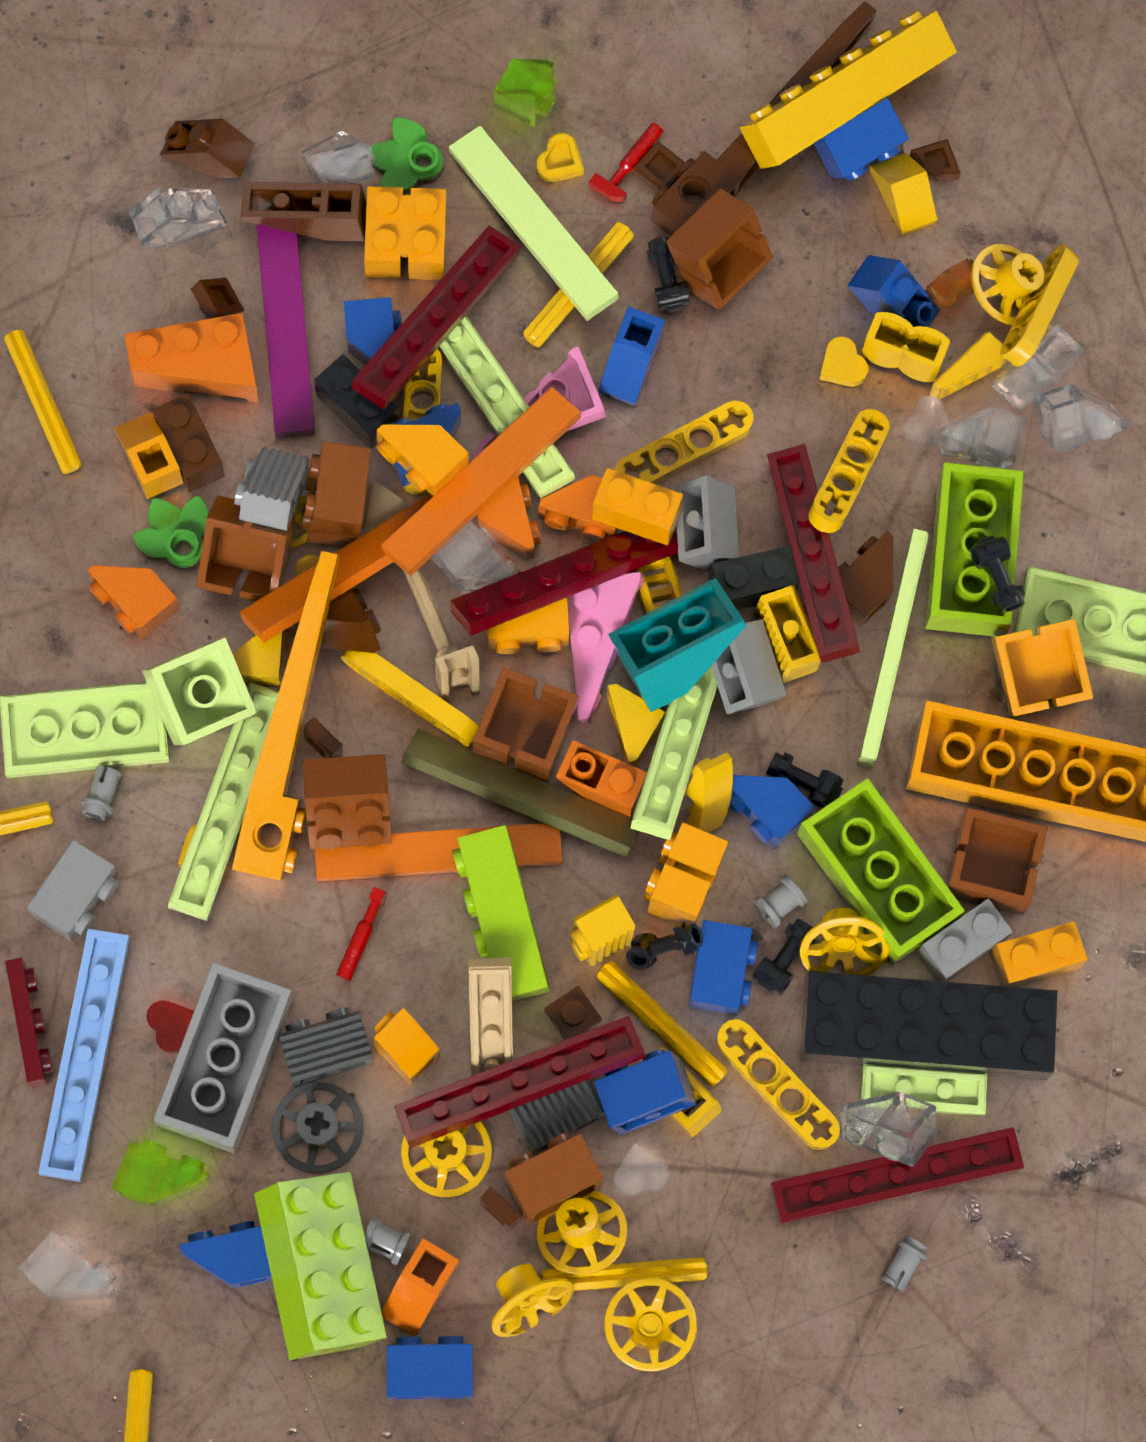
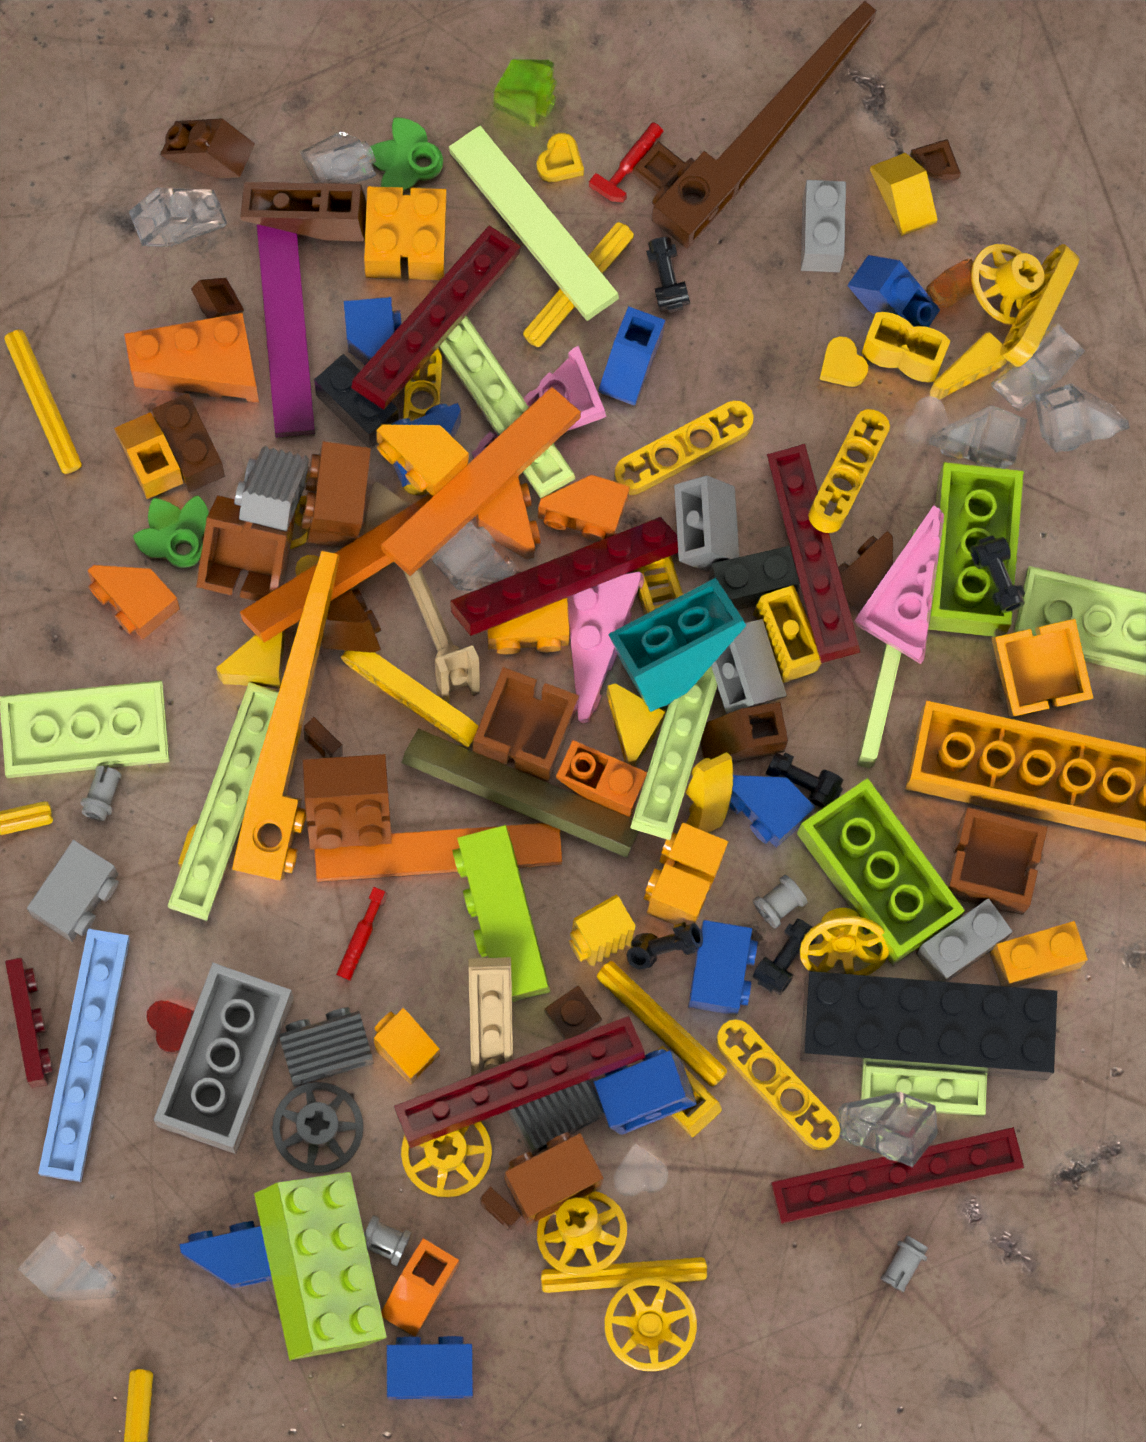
clear neon green slope [111,1139,211,1209] -> none
yellowish green slope [142,638,257,745] -> none
yellow wheel [491,1263,574,1337] -> none
light orange brick [592,468,683,546] -> none
dark orange piece [666,188,773,311] -> none
yellow brick [739,9,957,169] -> none
blue brick [813,98,909,181] -> none
none -> reddish brown slope [700,702,788,762]
none -> light grey brick [801,180,846,273]
none -> bright pink wing [854,505,944,664]

